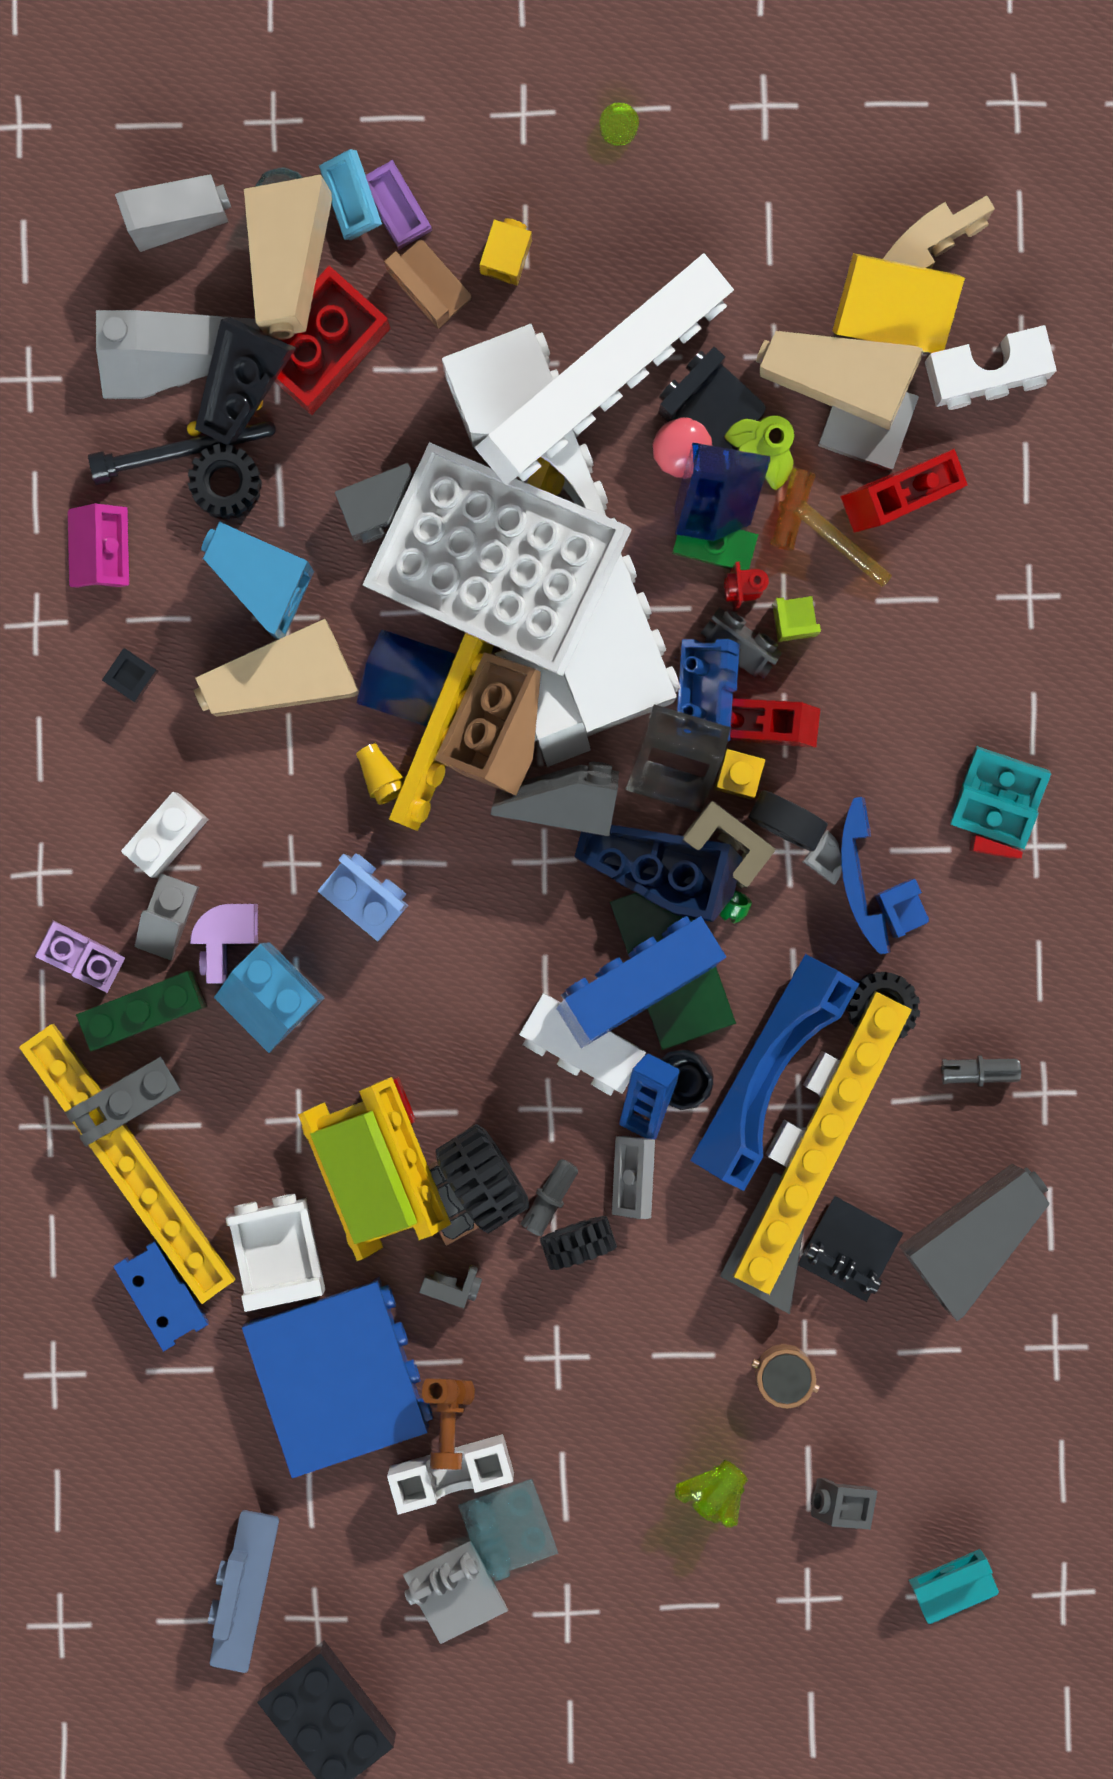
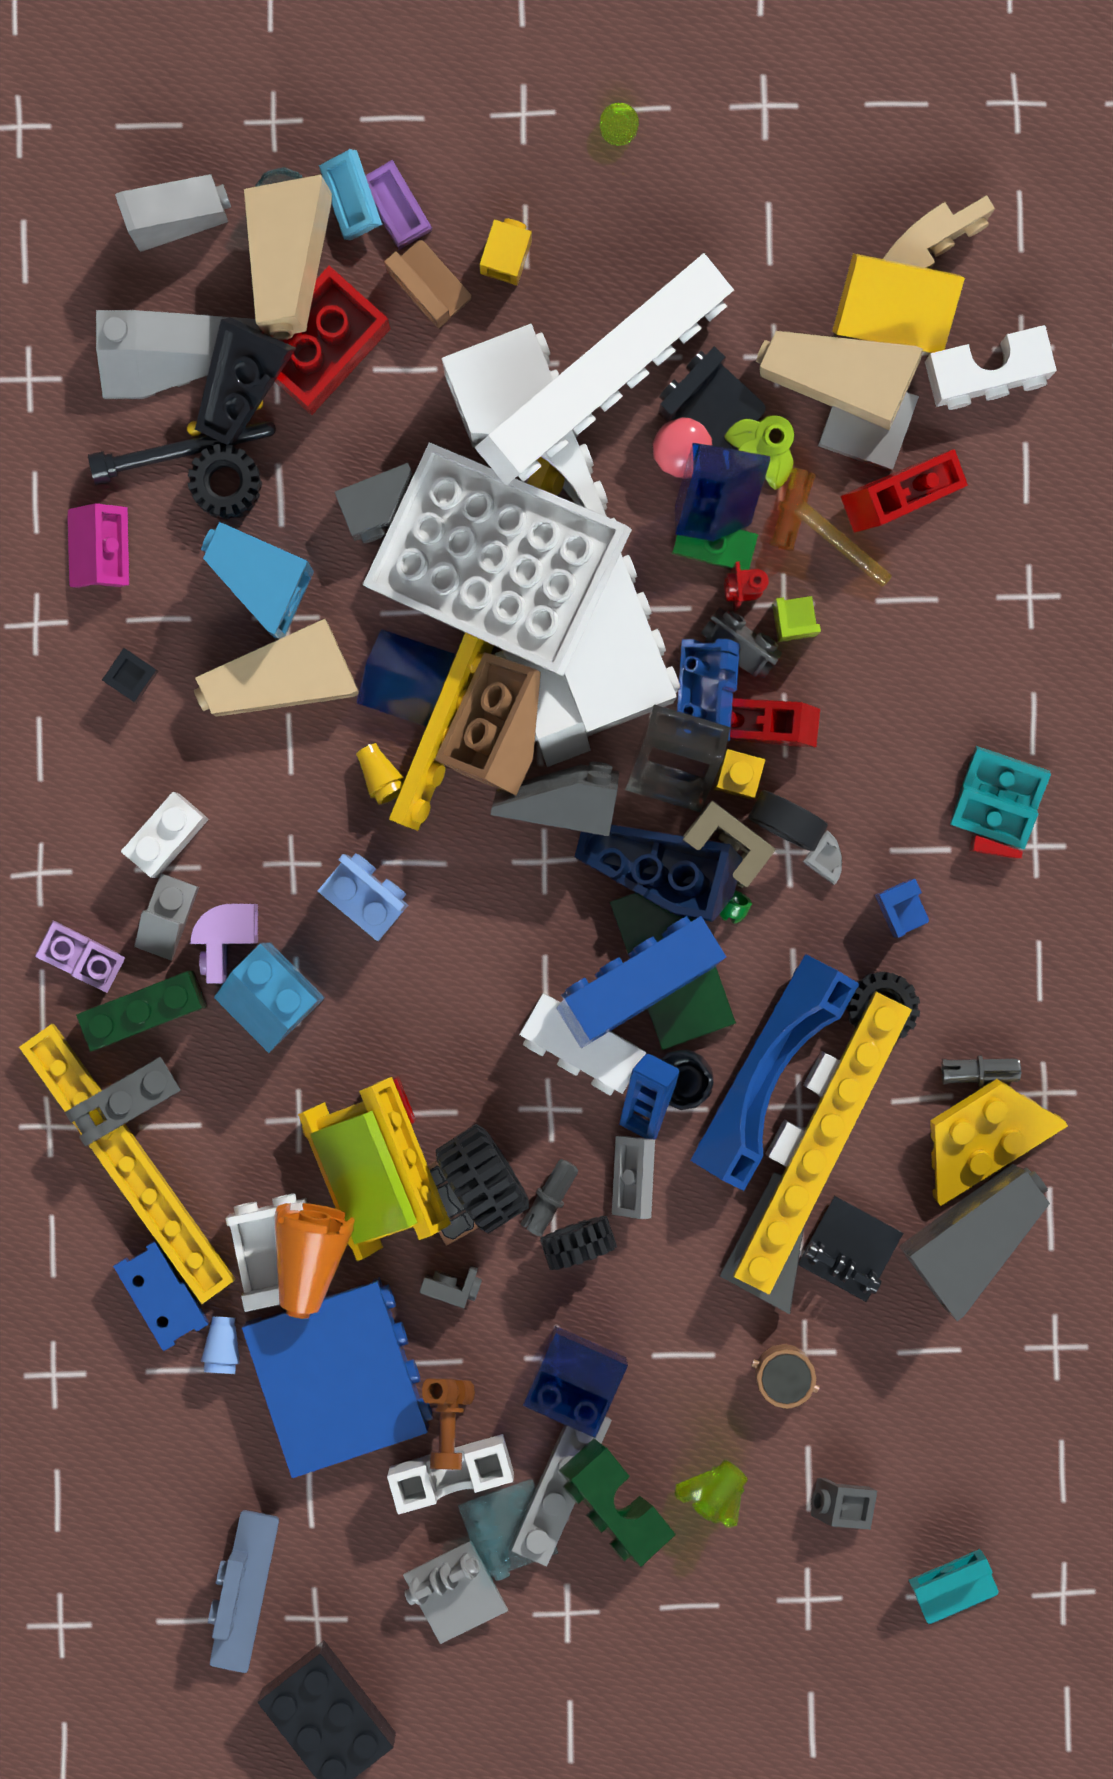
blue slope [841,797,891,954] -> none
none -> light blue cone [201,1317,240,1374]
none -> orange cone [274,1203,355,1319]
none -> light grey plate [510,1402,612,1567]
none -> clear blue slope [523,1326,628,1438]
none -> dark green arch [559,1438,676,1567]
none -> yellow wing [930,1079,1068,1206]

